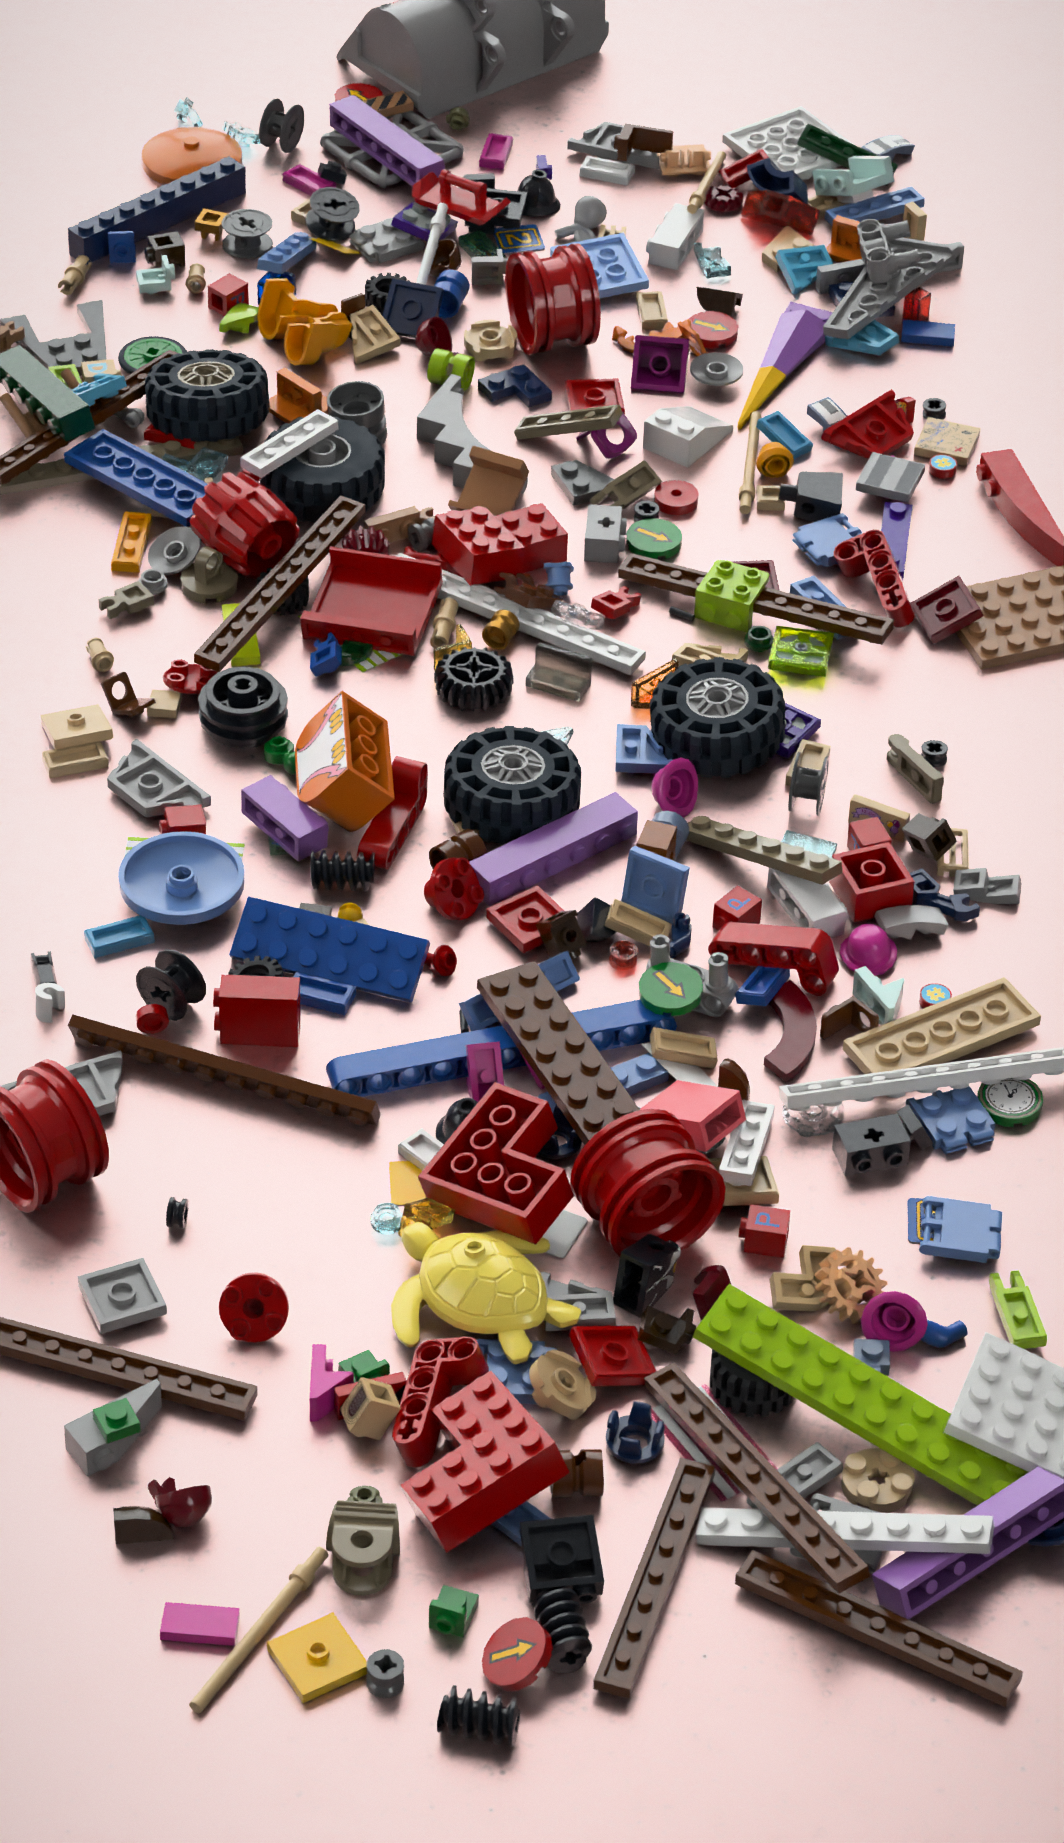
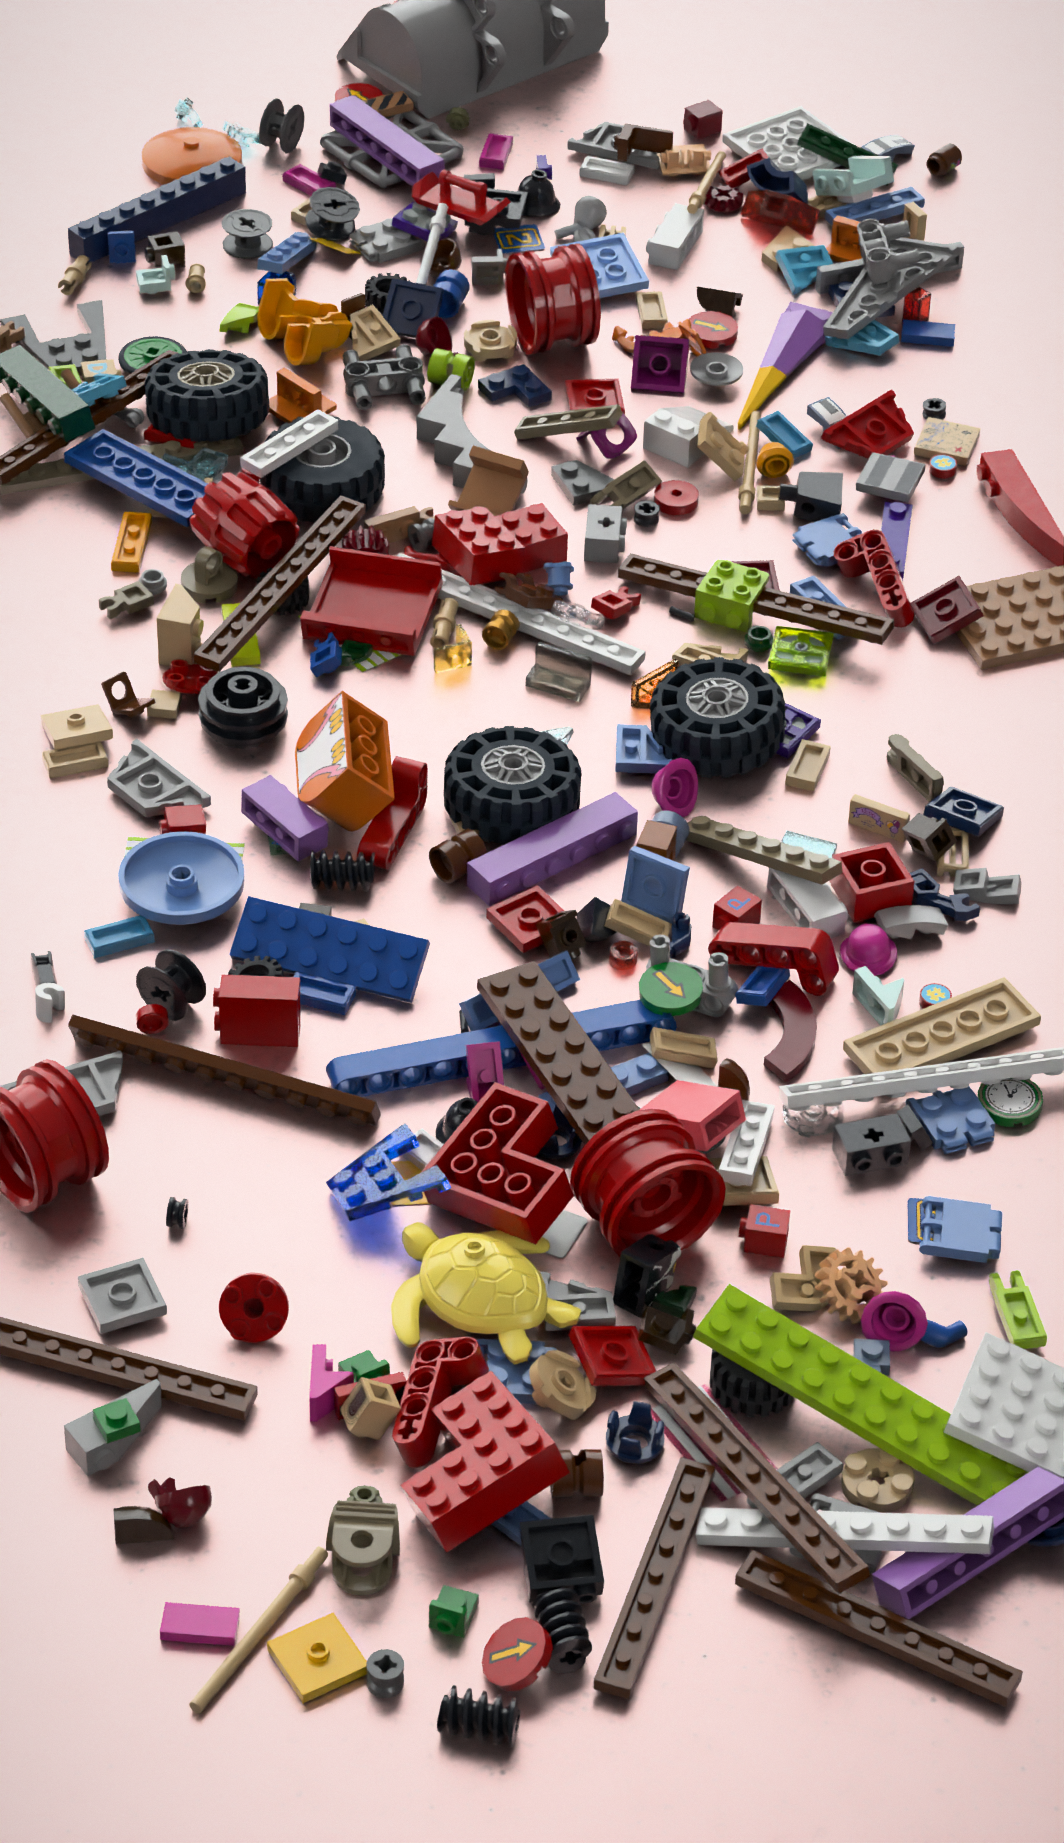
tan pin [85,637,114,672] -> none
light grey dish [148,526,201,575] -> none
pearl gold tile [195,209,228,241] -> none
red brick [207,273,249,317] -> none
green plate [264,736,296,776] -> none
dark grey wheel [327,381,388,445] -> none
yellow hinge [337,902,363,921] -> none
clear light blue plate [370,1202,404,1234] -> none
clear yellow bracket [398,1197,455,1237] -> none
red plate [424,857,484,921] -> none
red plate [424,945,457,977] -> none
black gear [434,646,514,712] -> none
clear green tile [459,230,506,258] -> none
tile [626,518,682,560] -> none
dark red tile [692,1265,731,1320] -> none
clear light blue slope [694,243,732,278] -> none
dark grey piece [788,751,829,816] -> none
reddish brown bracket [820,996,879,1040] -> none
brick [847,816,892,851] -> none
red tile [895,396,916,423] -> none
black bush [921,740,948,767] -> none
none -> tan slope [156,583,204,667]
none -> clear blue wing [325,1123,451,1221]
none -> dark grey piece [343,344,426,410]
none -> dark green tile [652,1285,697,1318]
none -> dark red brick [683,99,723,140]
none -> tan plate [697,412,749,481]
none -> dark blue plate [923,786,1005,836]
none -> reddish brown brick [926,143,962,176]

